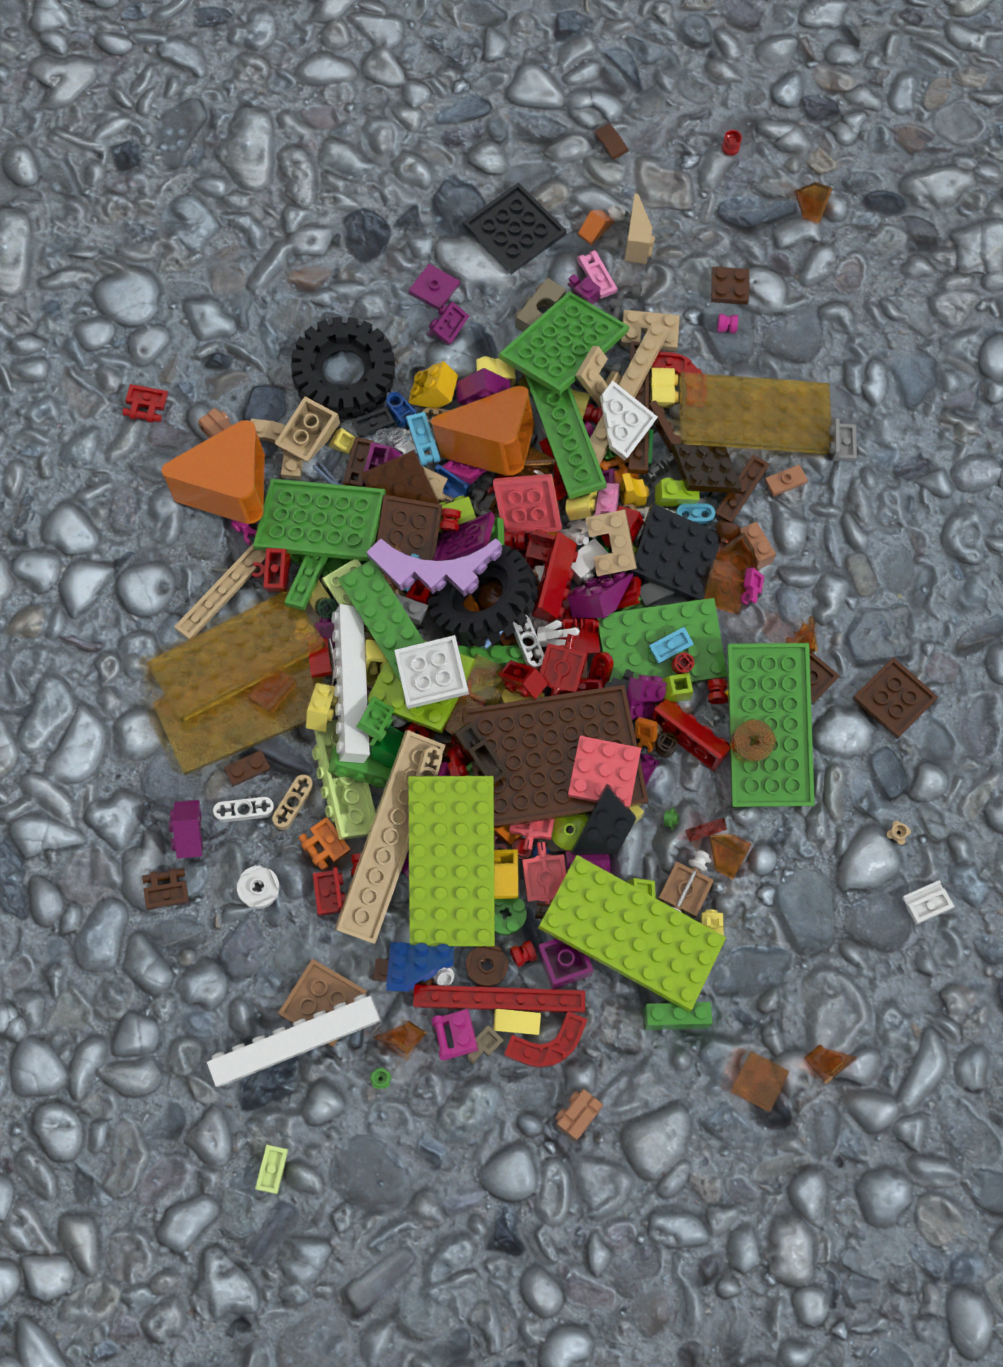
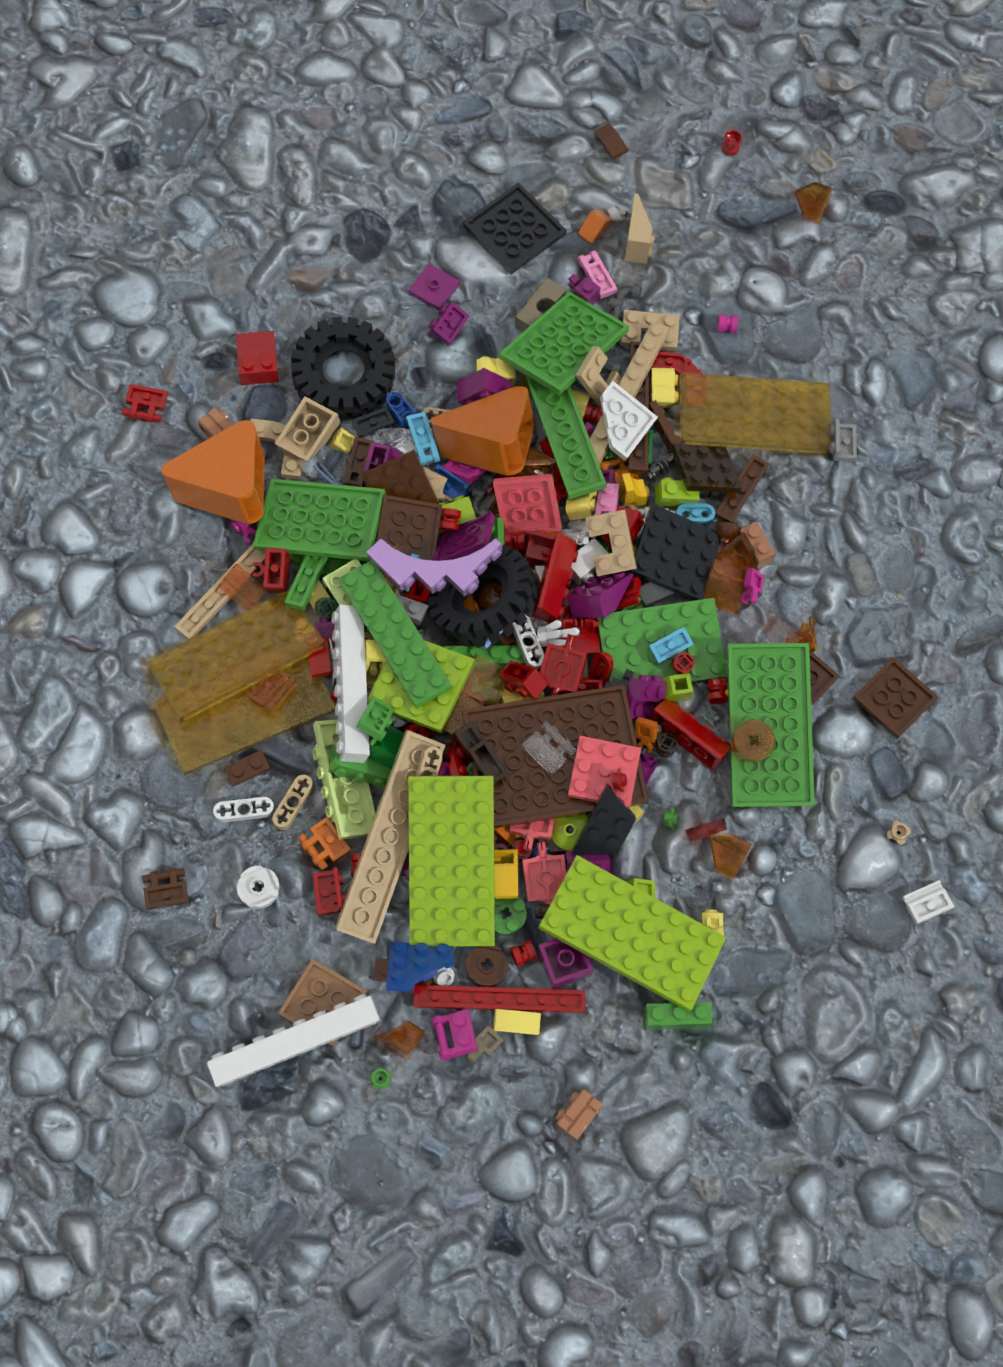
magenta brick [169,800,203,859] -> none
yellowish green plate [255,1145,289,1195] -> none
light yellow brick [306,683,337,732] -> none
white plate [394,635,469,709] -> none
yellow slope [408,361,458,409] -> none
red plate [504,1011,588,1068] -> none
medium nougat plate [658,850,714,918] -> none
reddish brown plate [711,266,749,305] -> none
clear orange slope [731,1050,789,1112] -> none
nougat plate [764,465,808,497] -> none
clear orange slope [804,1044,857,1084] -> none
none -> clear orange plate [218,564,267,612]
none -> red slope [236,331,279,386]
none -> clear plate [522,721,577,775]
none -> red plate [612,768,627,792]

